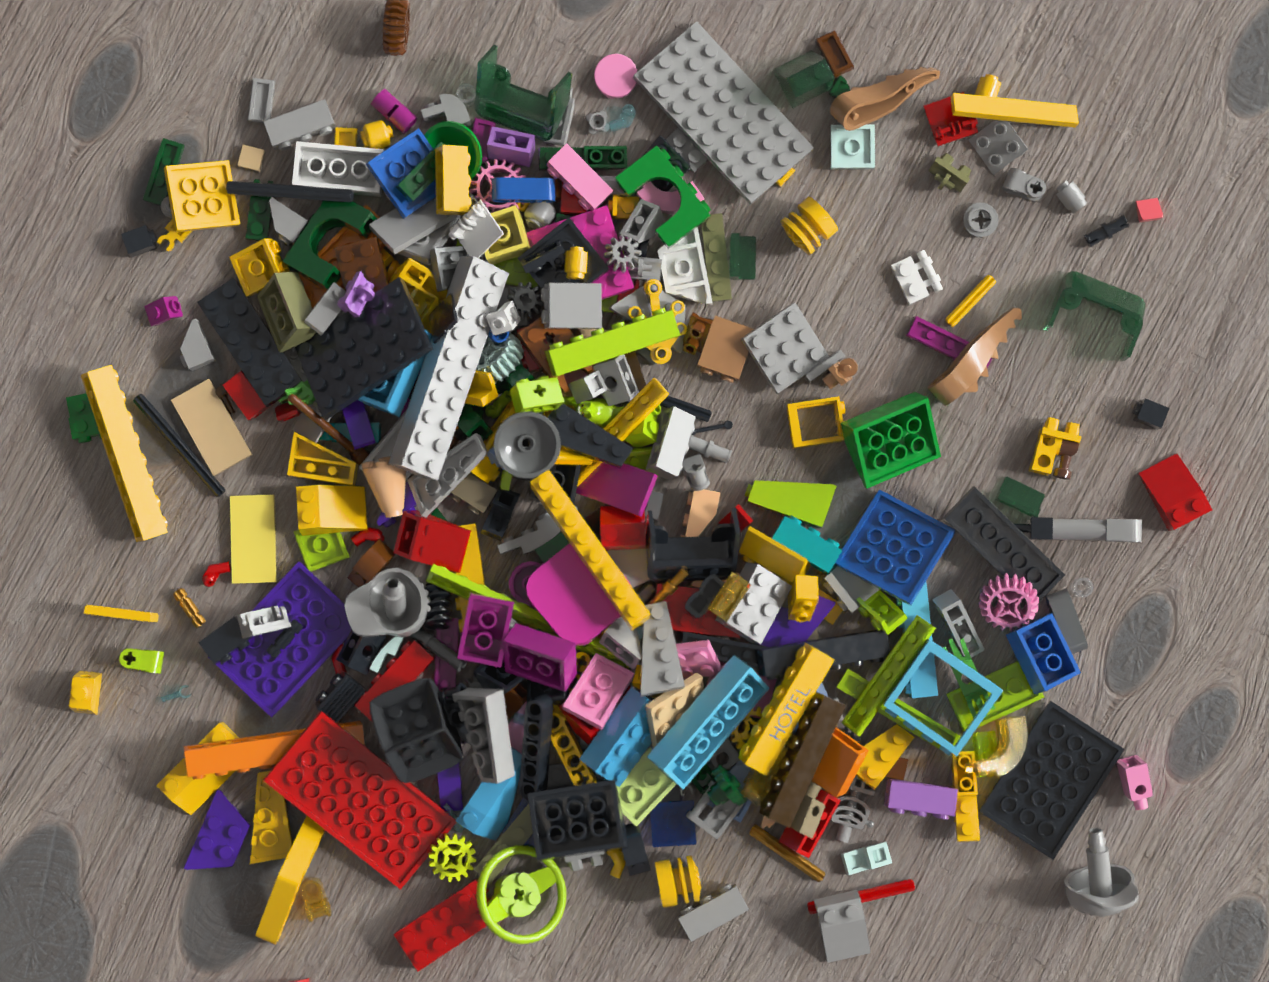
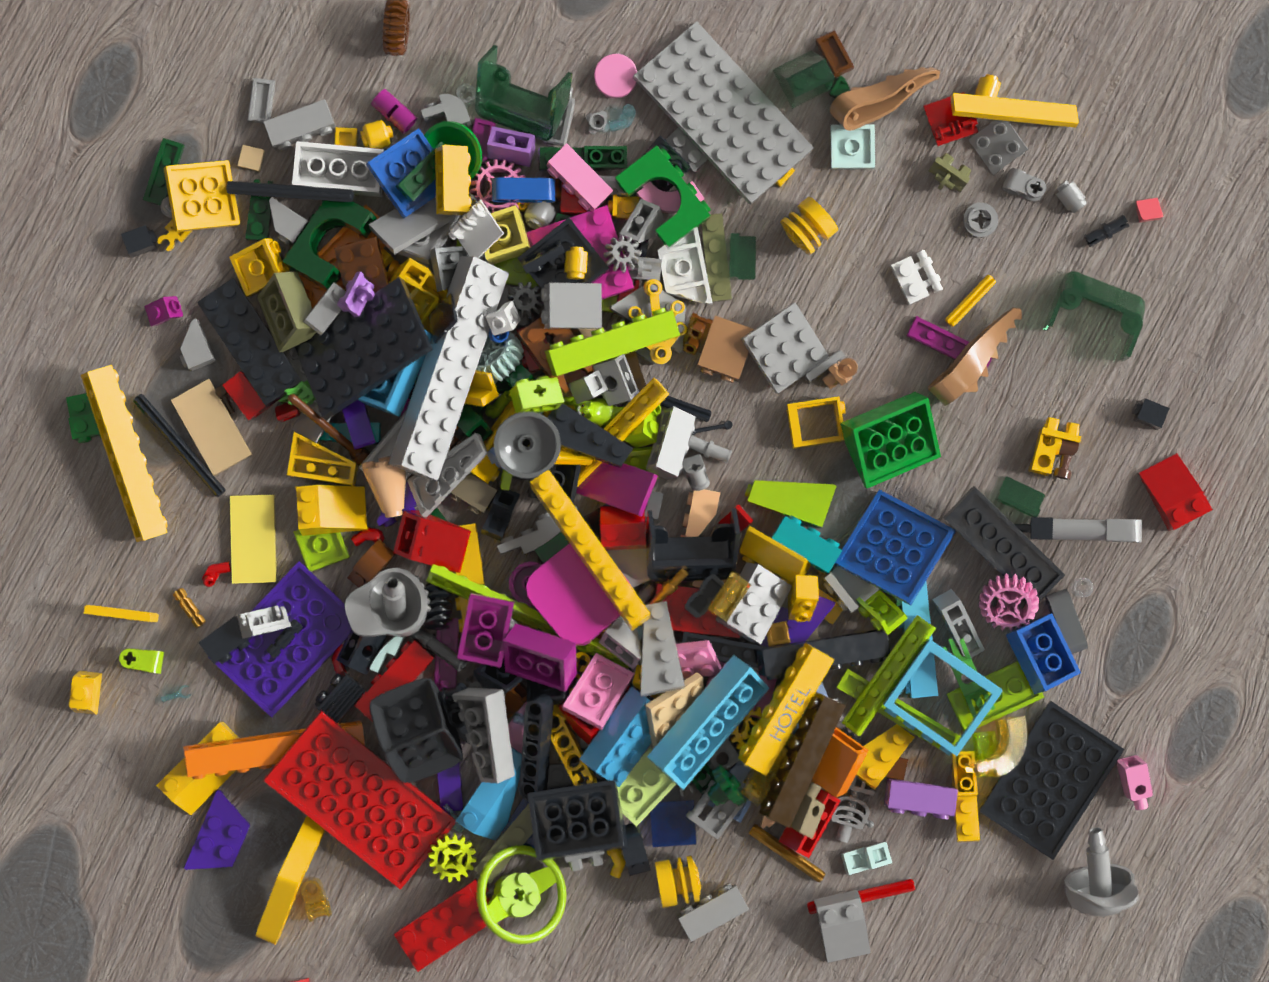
yellow wing [250,770,293,864] -> none
none -> pearl gold tile [766,621,791,647]

